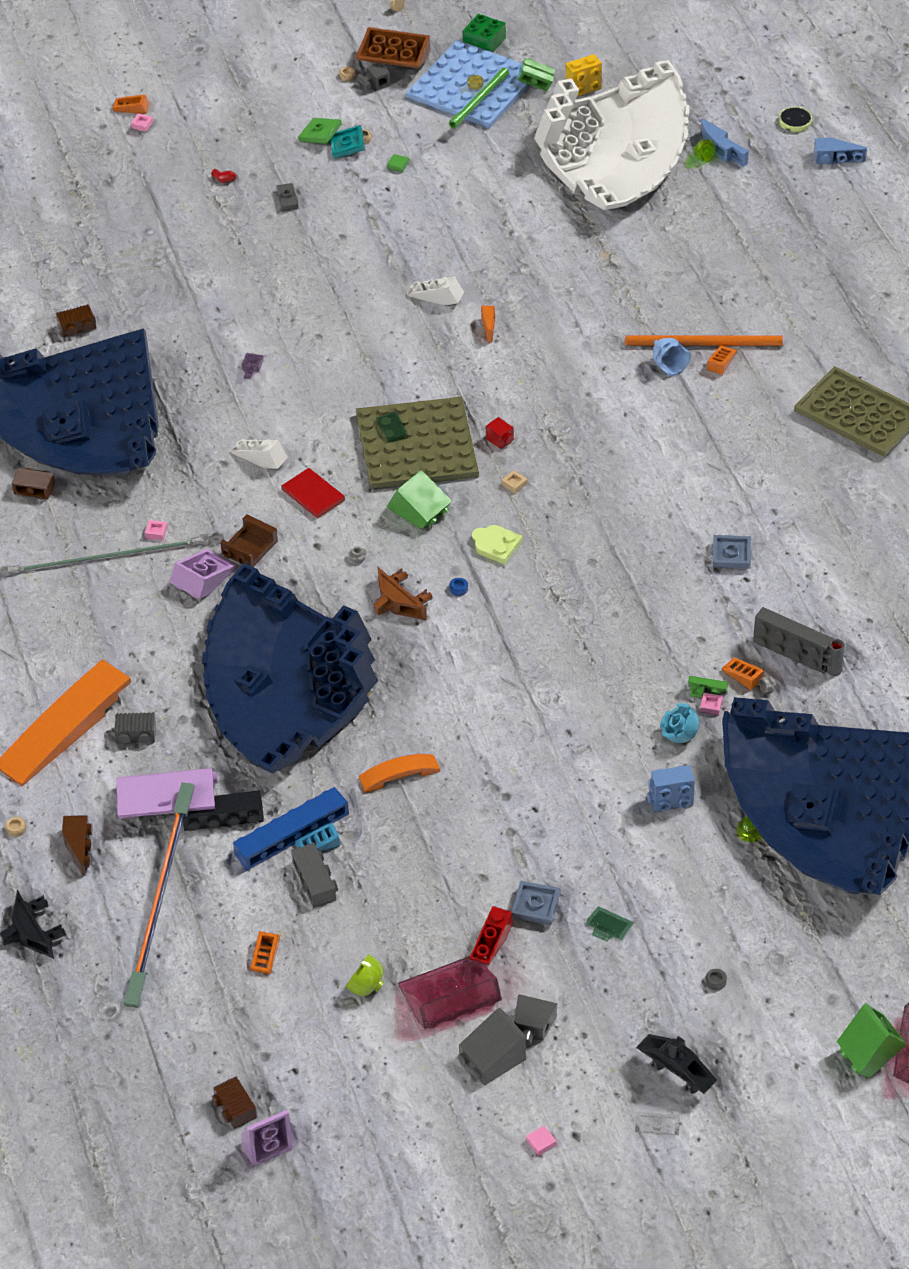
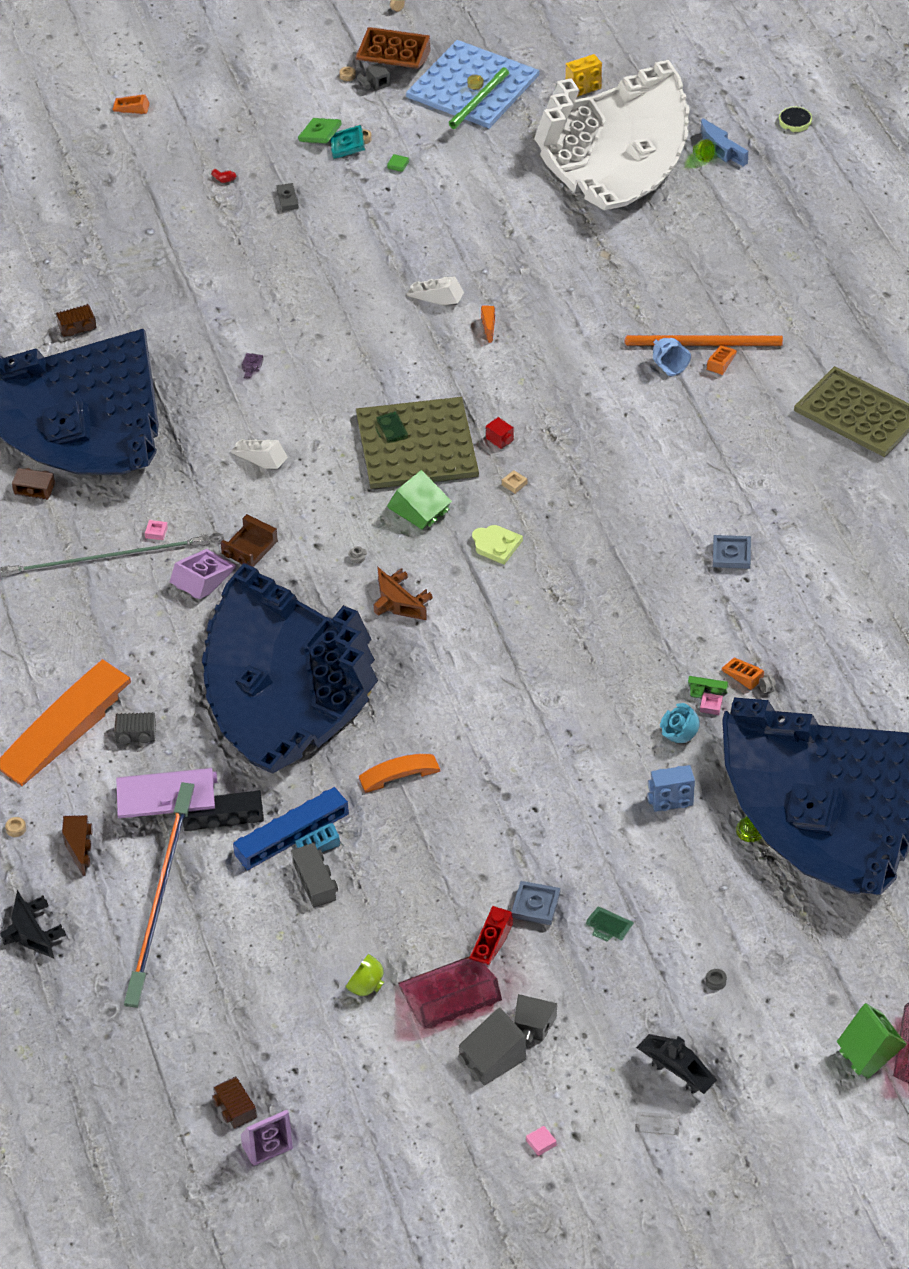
bright pink plate [131,113,153,132] -> none
orange slope [250,931,280,974] -> none
red tile [281,468,345,519] -> none
blue tile [449,578,468,596] -> none
green brick [462,14,506,53] -> none
bright green brick [517,58,555,91] -> none
dark grey hinge [753,607,845,676] -> none
medium blue slope [814,138,867,164] -> none

